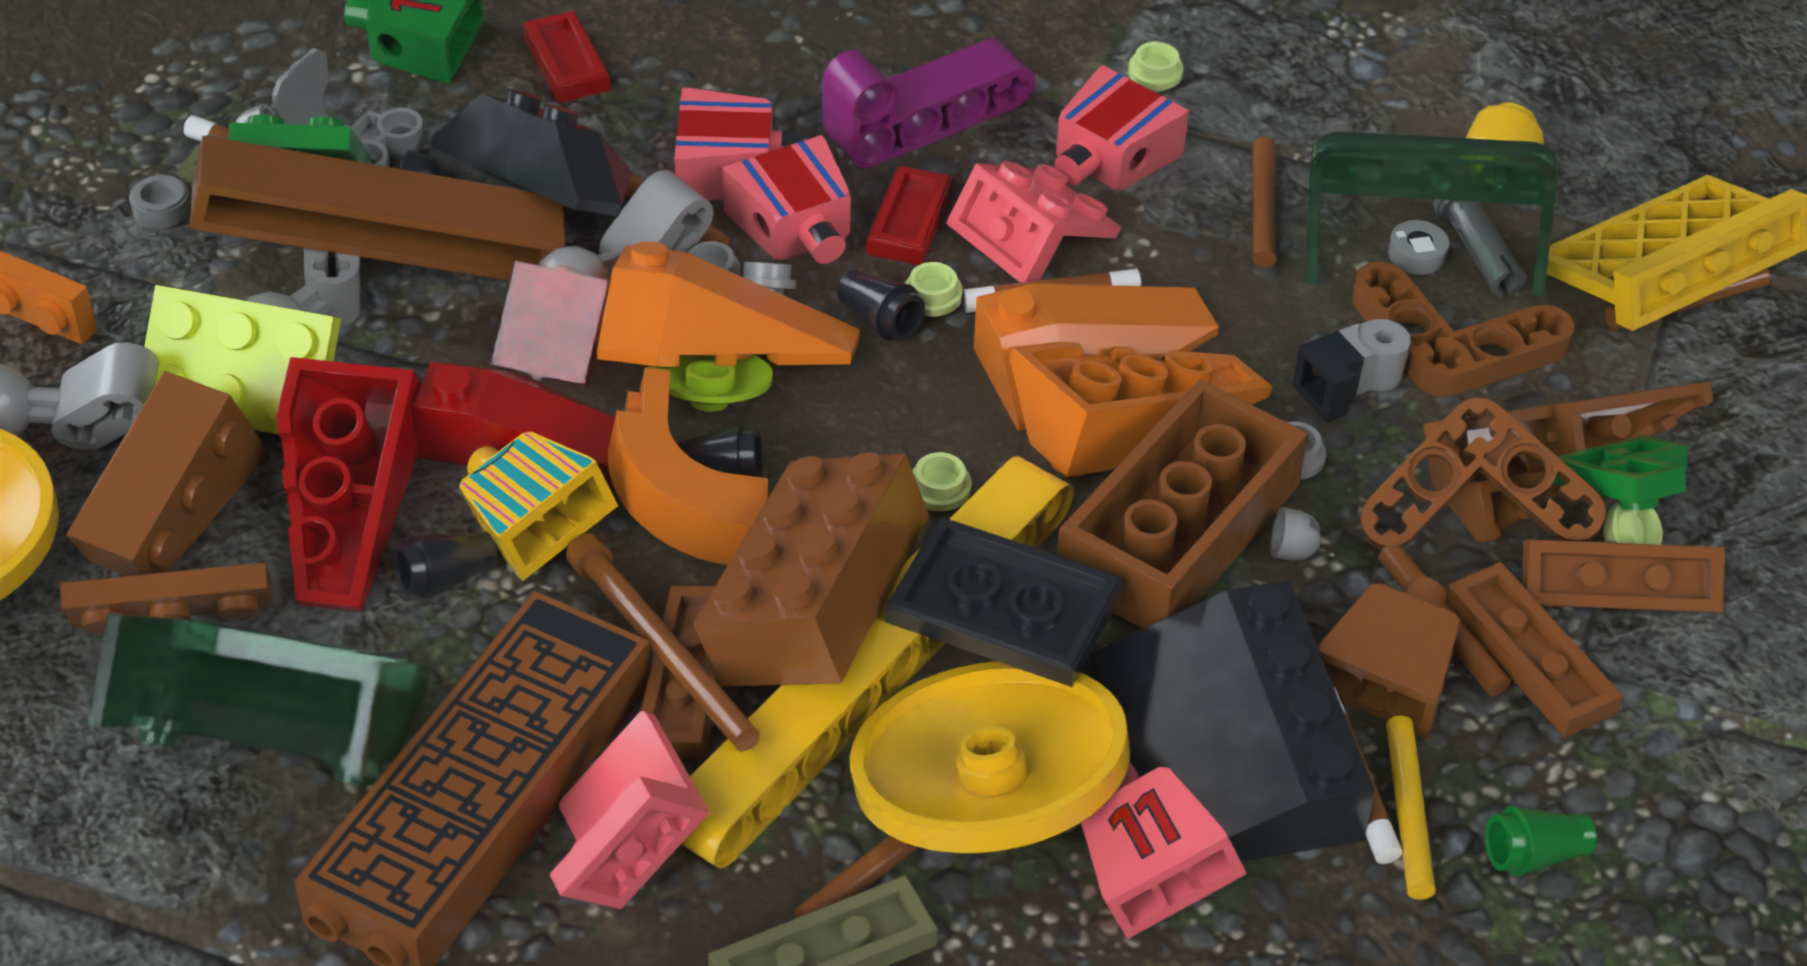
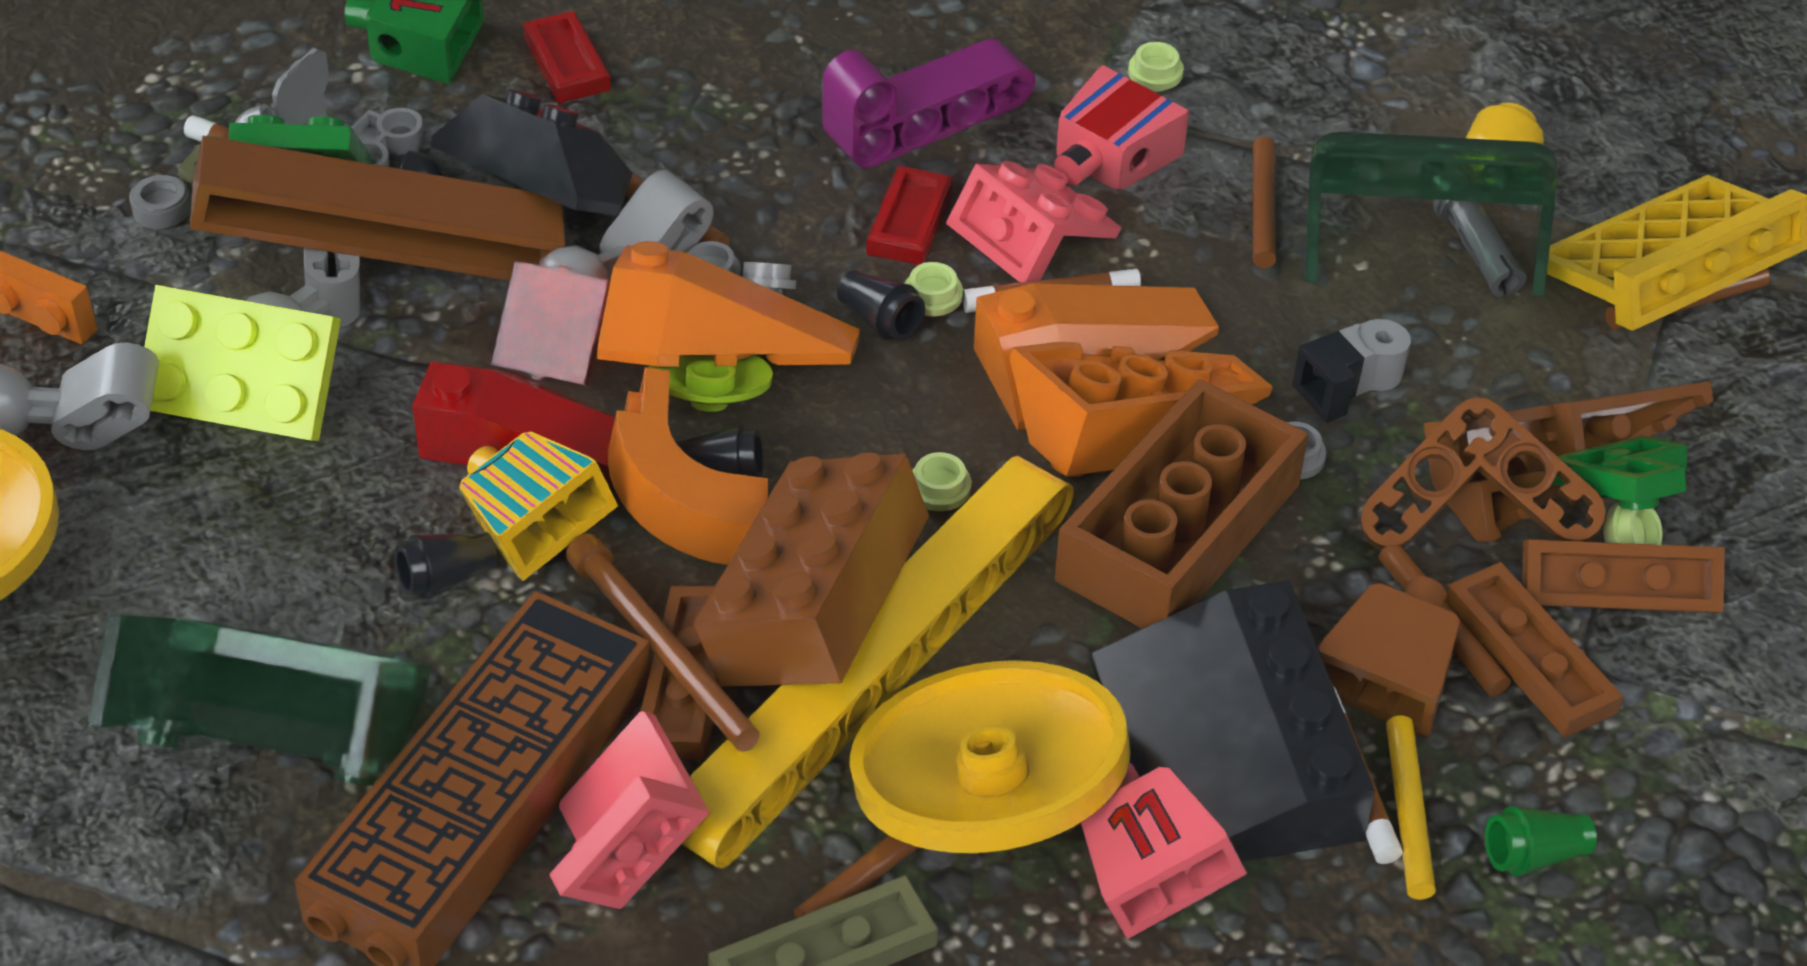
dark orange plate [60,563,275,633] -> none
dark orange wedge [66,370,269,576] -> none
red wedge [276,357,421,612] -> none
torso [674,88,805,201] -> none
coral torso [722,135,851,264] -> none
black tile [885,516,1124,687] -> none
light grey hinge [1270,507,1321,561] -> none
dark orange beam [1352,261,1574,397] -> none
light grey tile [1388,220,1449,275] -> none

